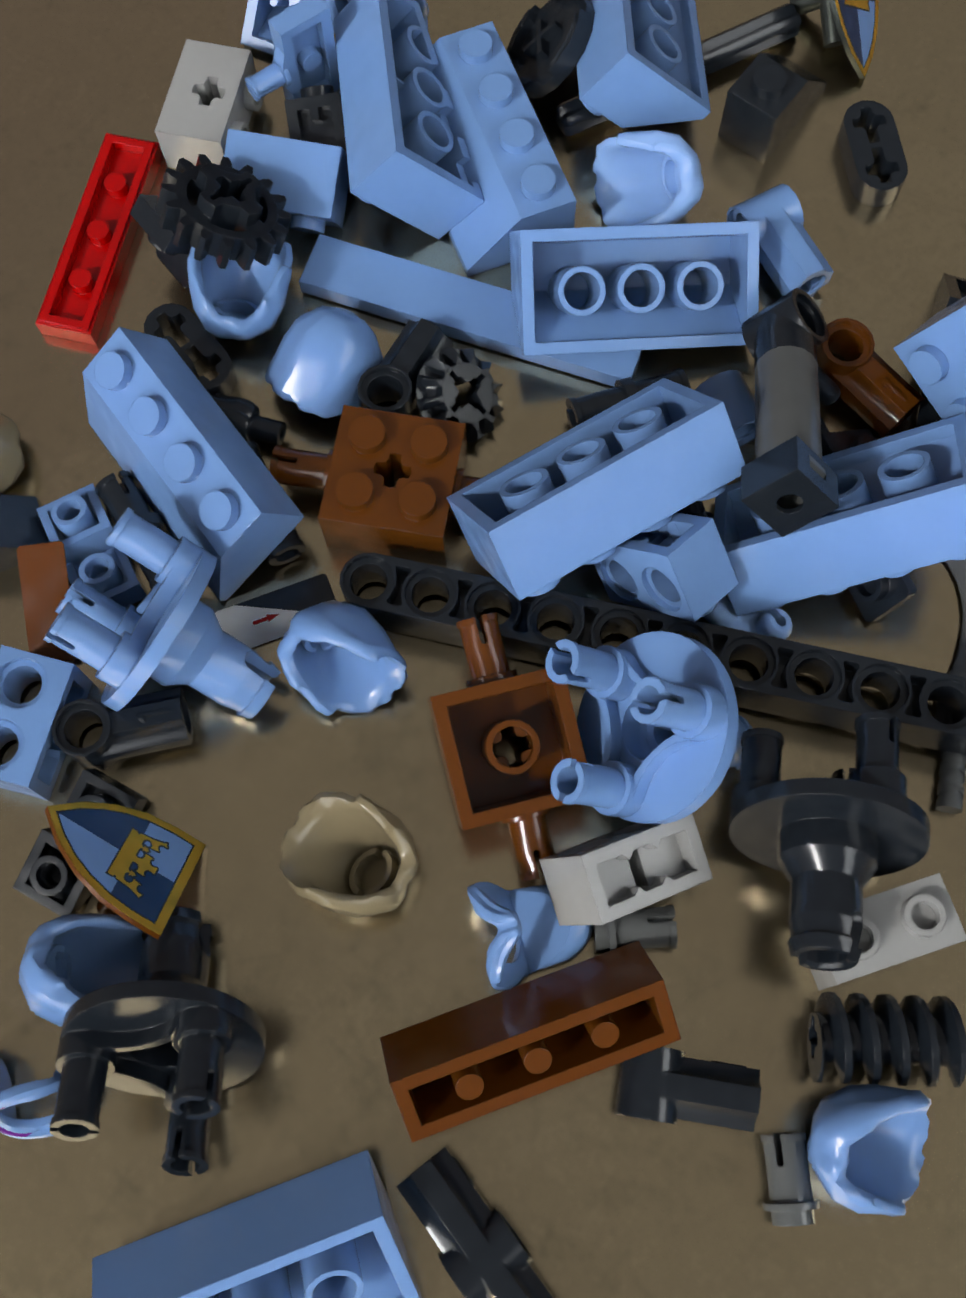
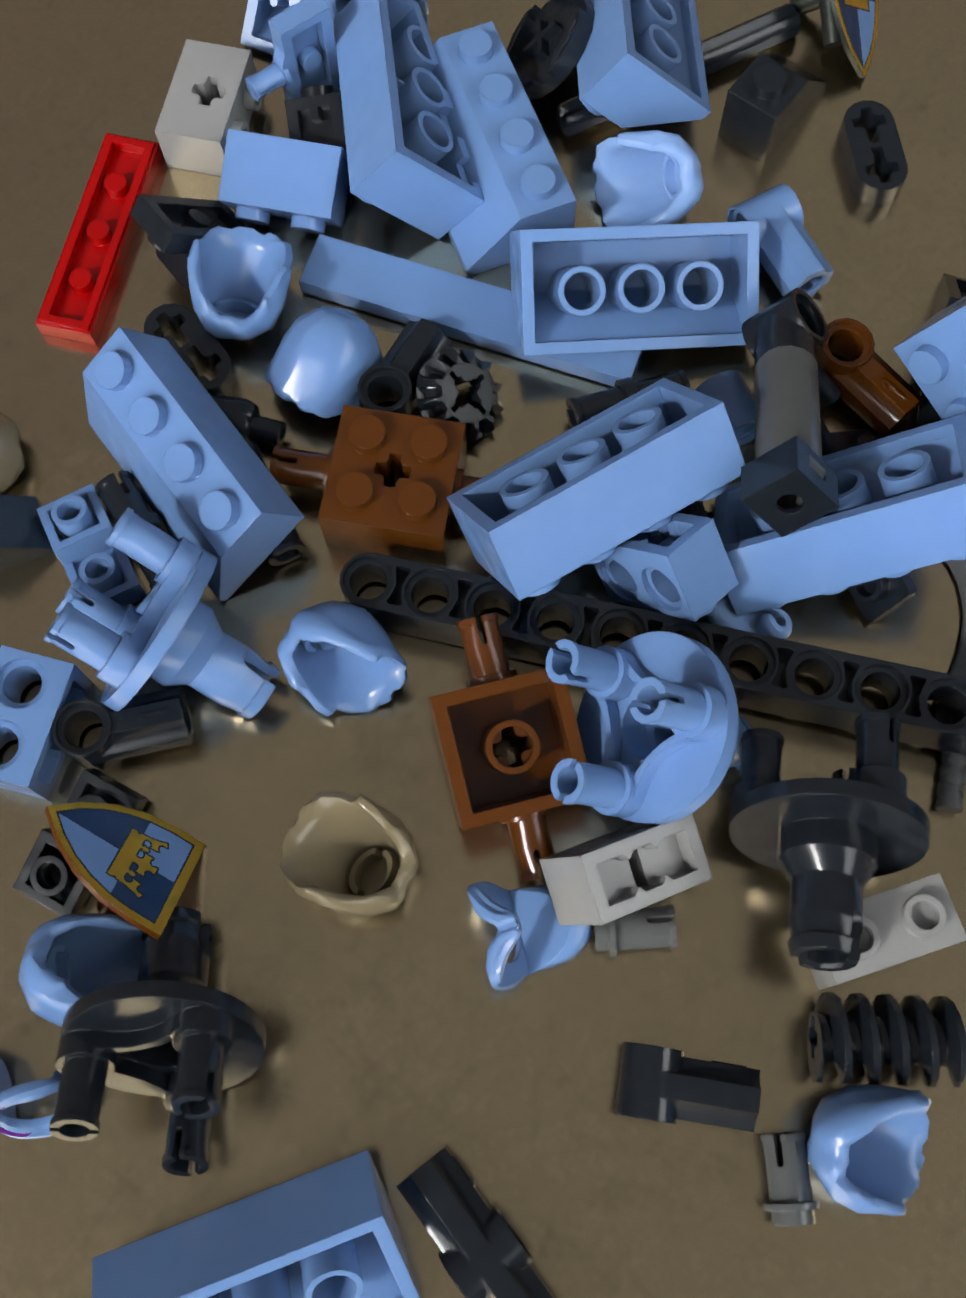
reddish brown sticker [16,541,77,662] -> none
black gear [155,154,292,271] -> none
sticker [215,574,336,648] -> none
reddish brown brick [380,941,681,1143] -> none

